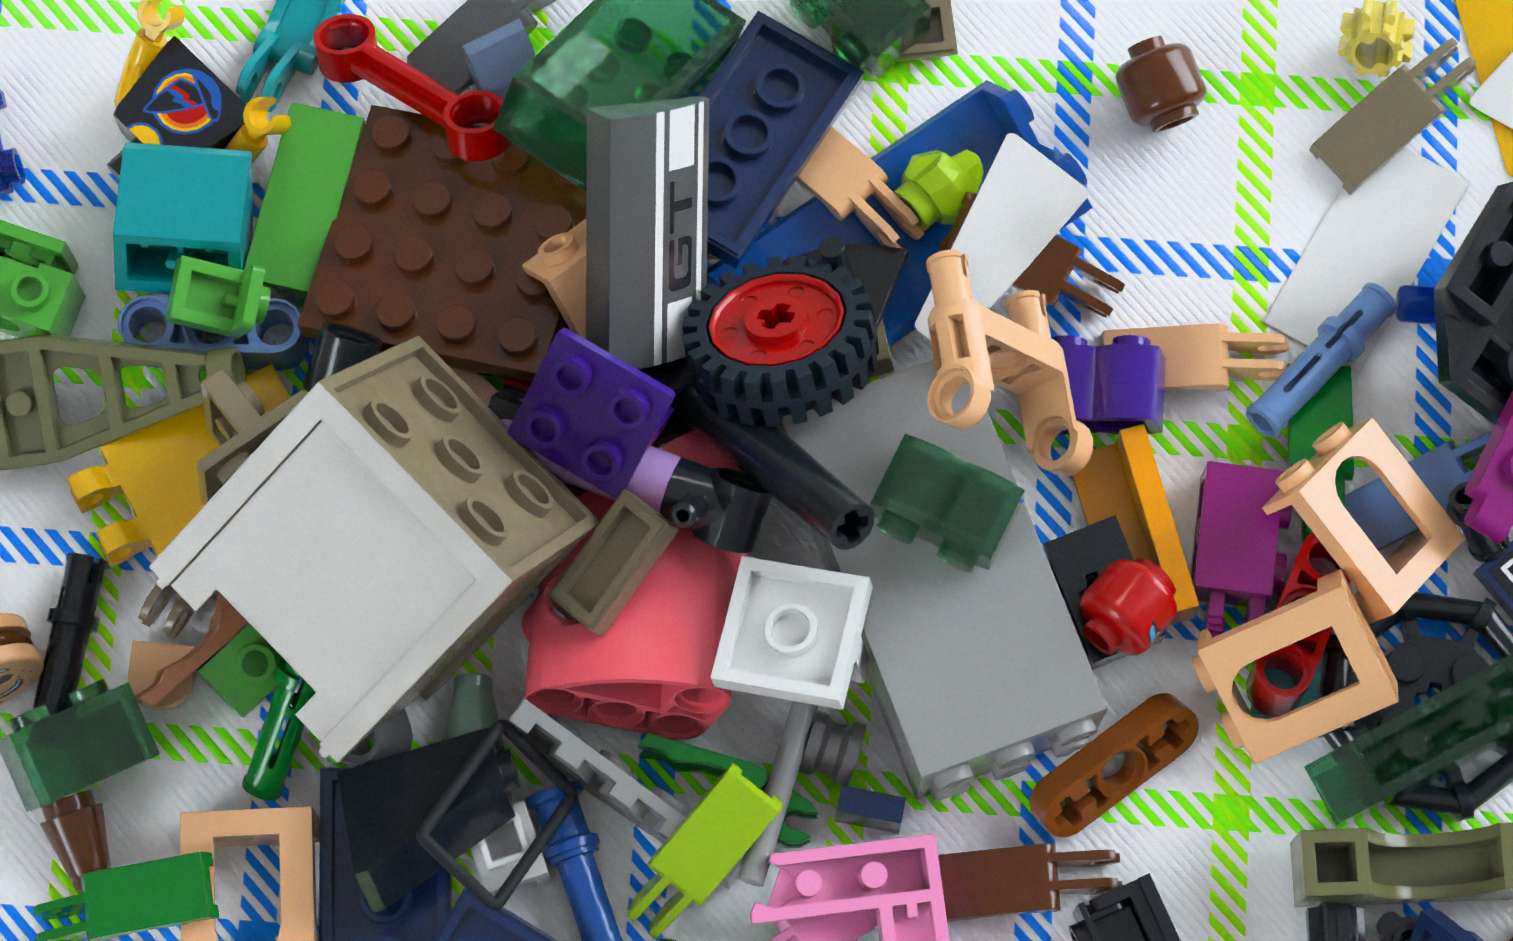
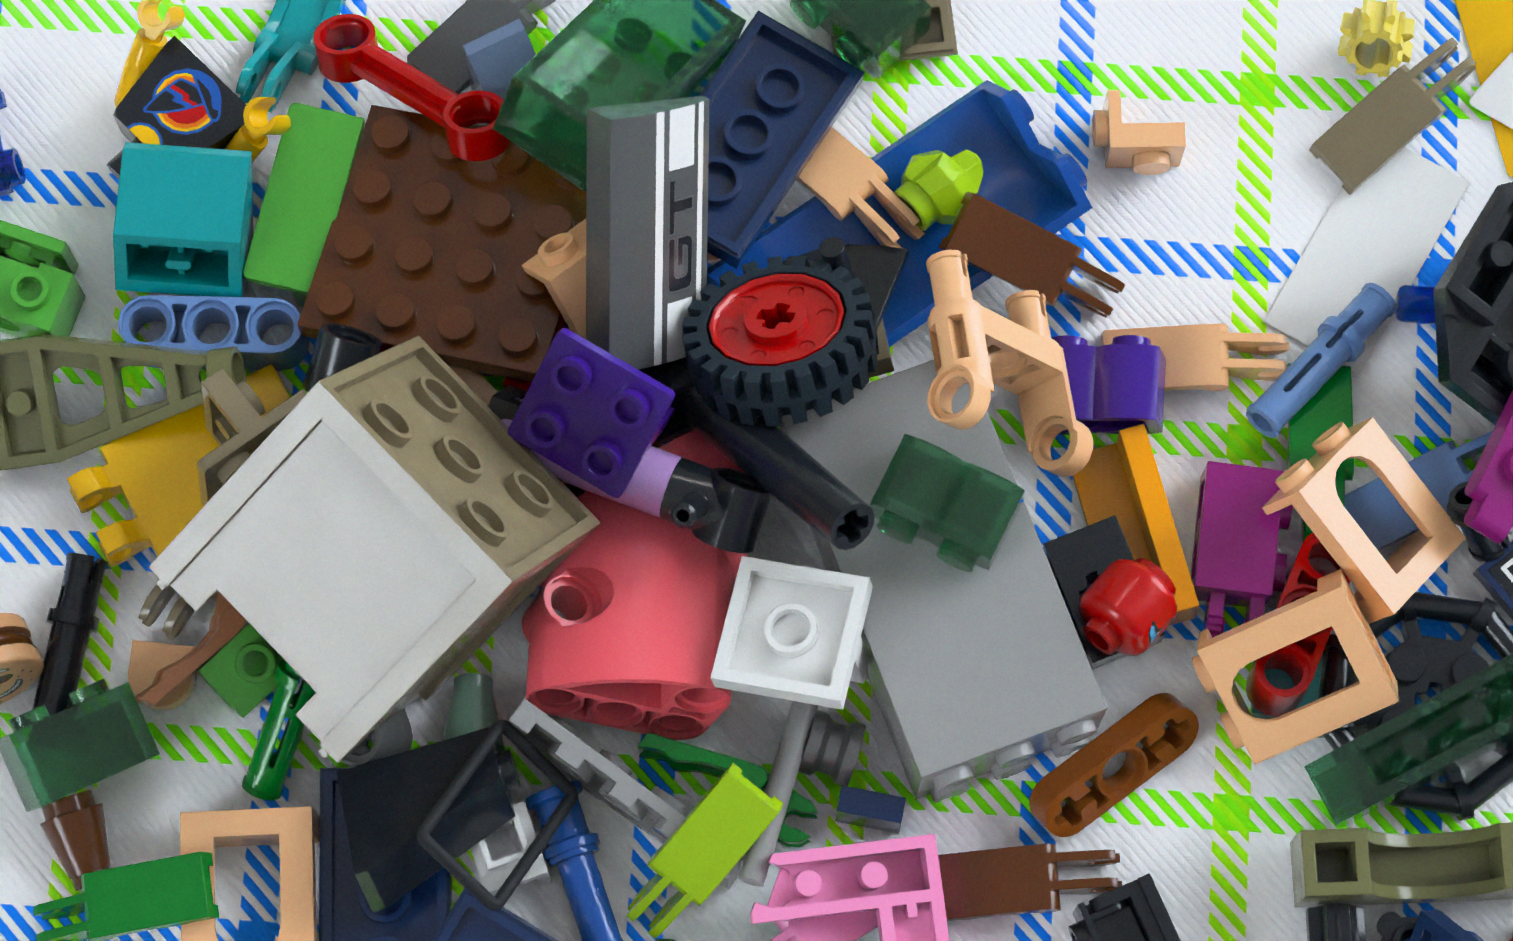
bright green bracket [164,255,271,339] -> none
dark tan tile [548,489,679,637] -> none
white sticker [915,133,1089,341] -> none
reddish brown head [1115,35,1207,133] -> none
none -> light nougat bracket [1092,90,1186,175]

